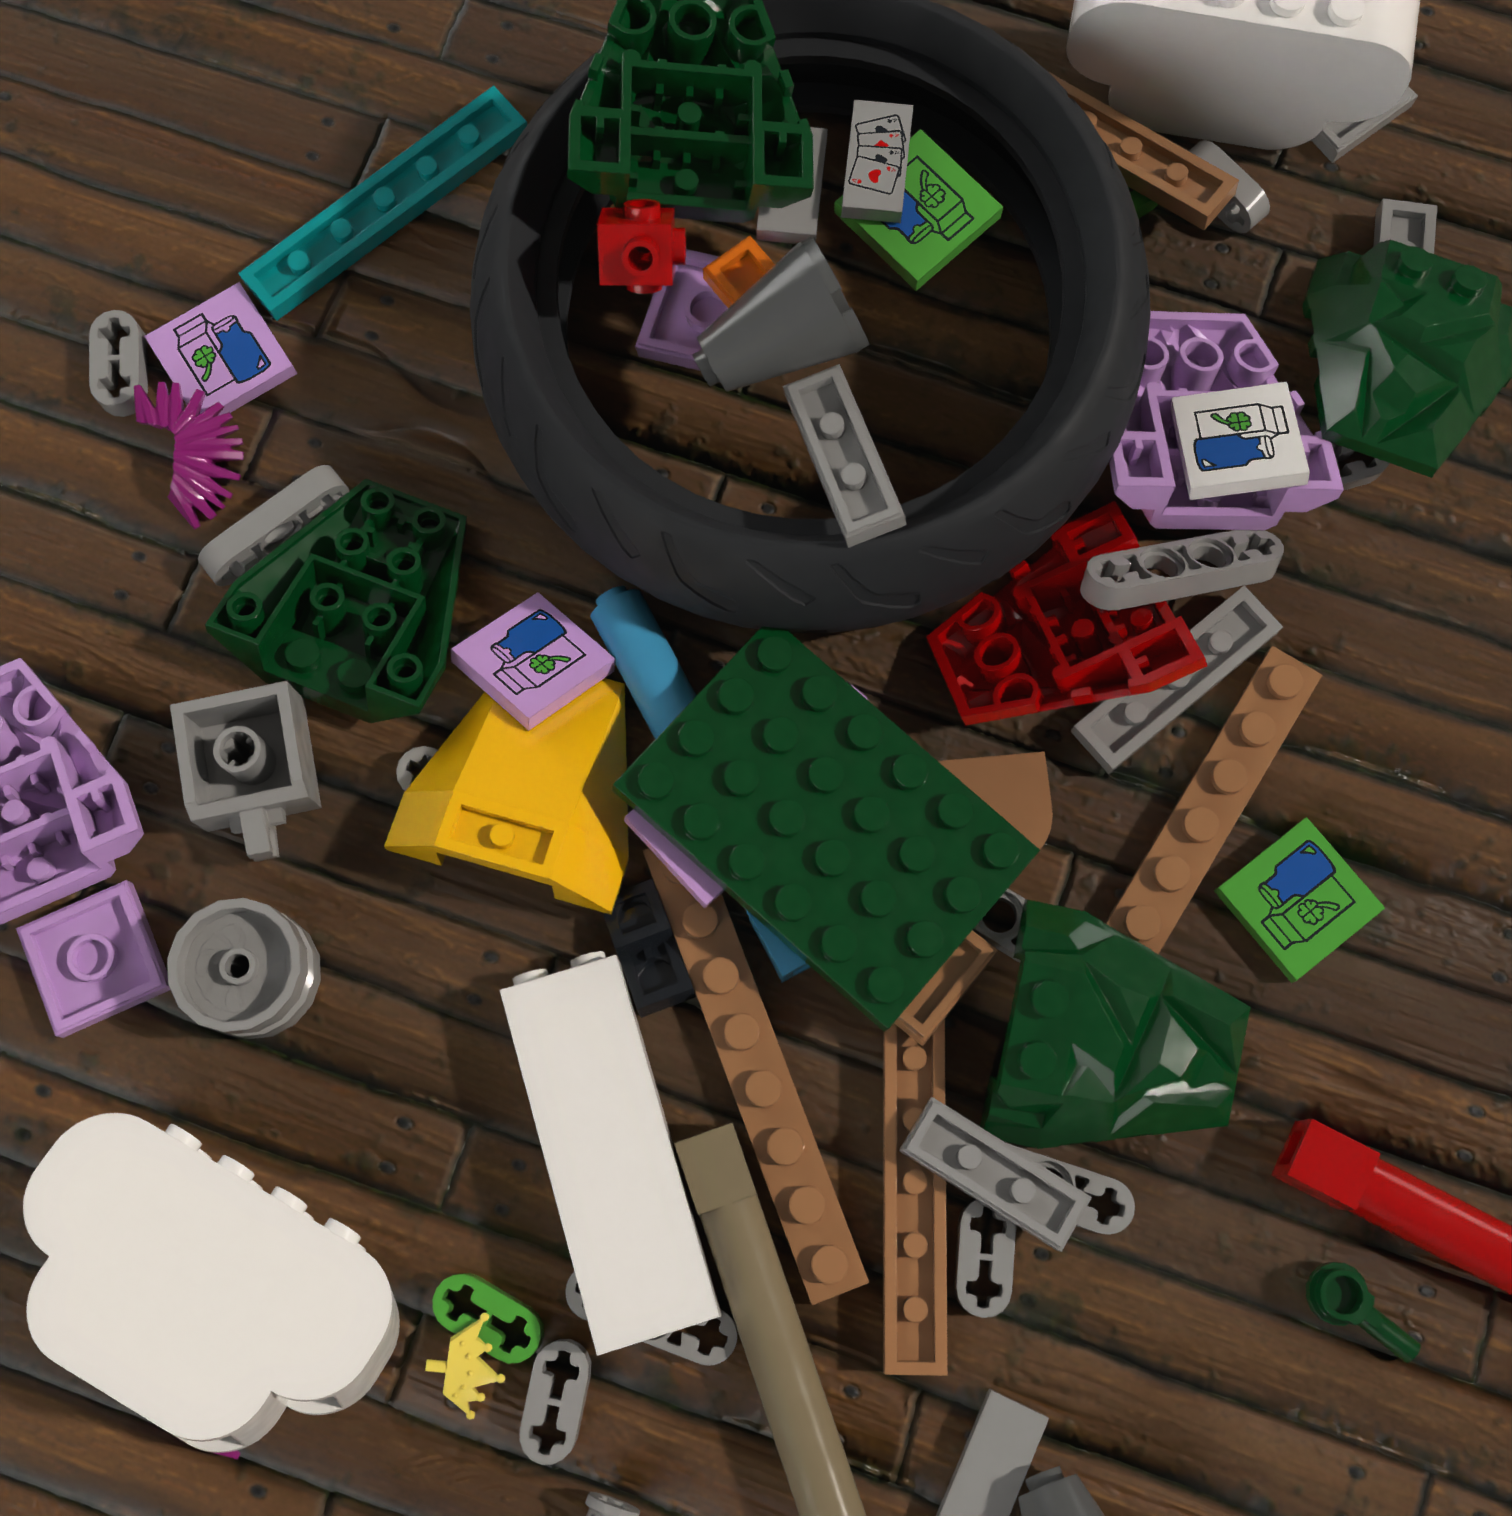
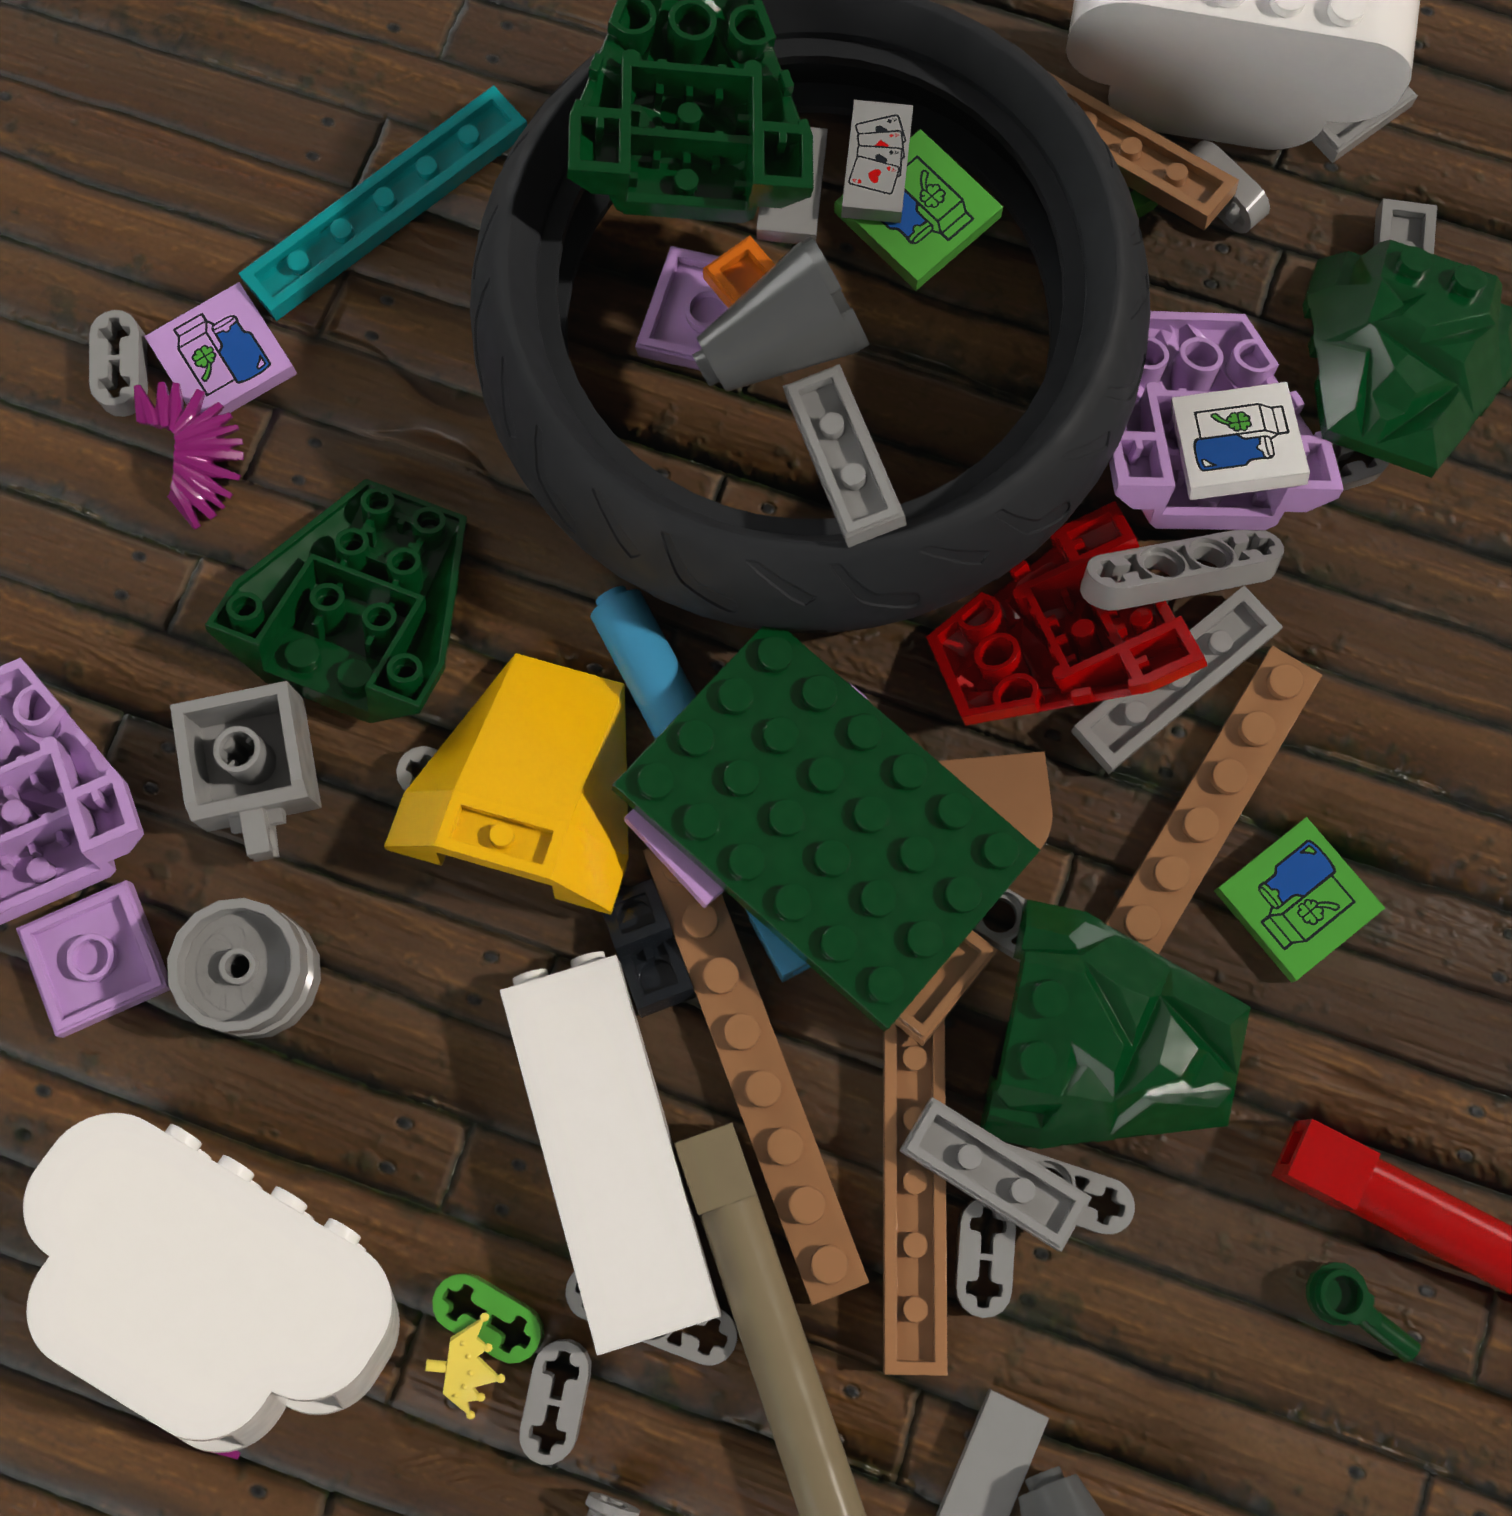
light grey beam [198,465,349,586] -> none
lavender tile [451,592,615,731] -> none
red brick [597,199,686,294] -> none

